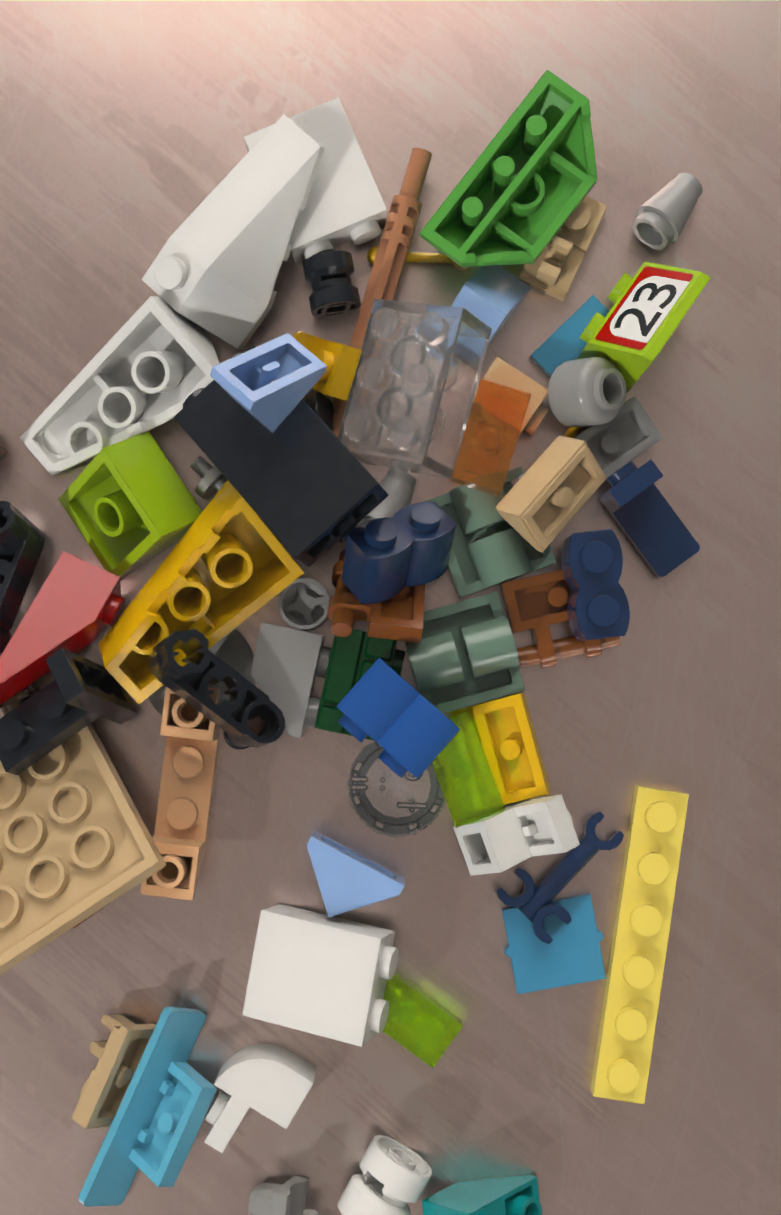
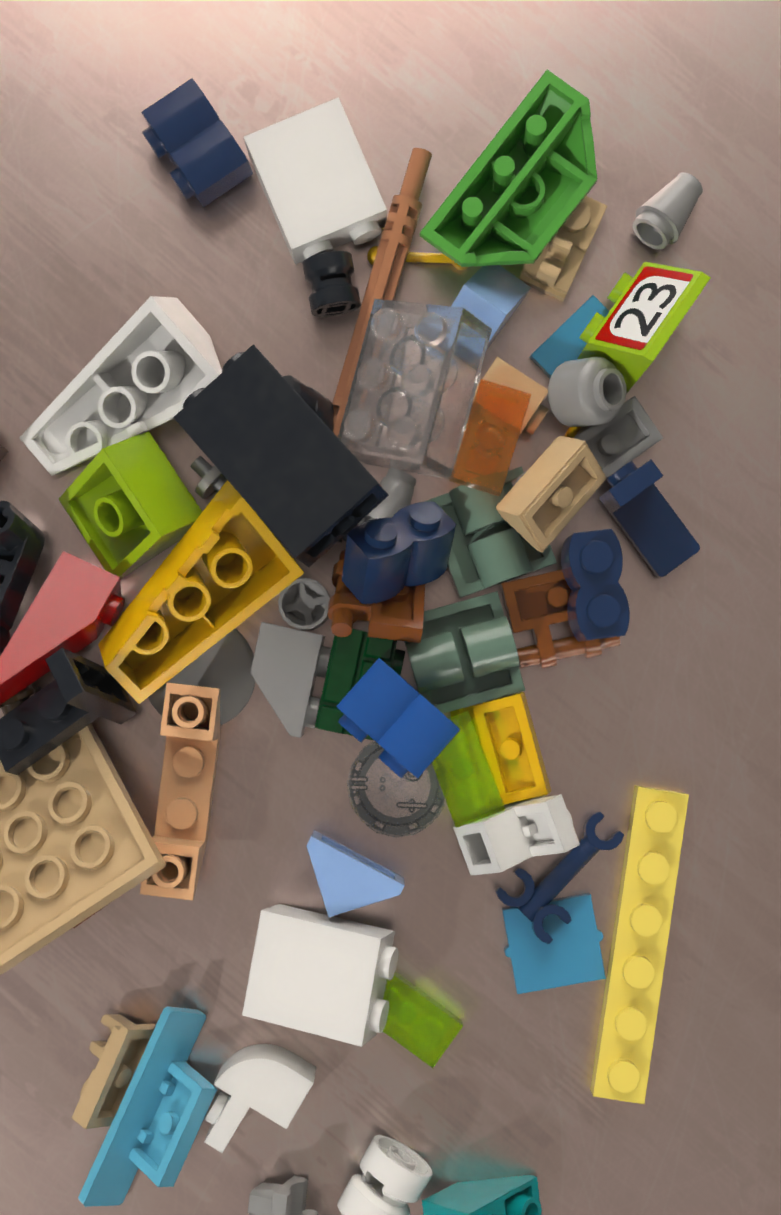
white wedge [142,114,325,349] -> none
black beam [149,629,285,750] -> none
light blue slope [210,333,327,433] -> none
yellow bracket [293,331,362,401] -> none
none -> dark blue brick [141,78,253,207]

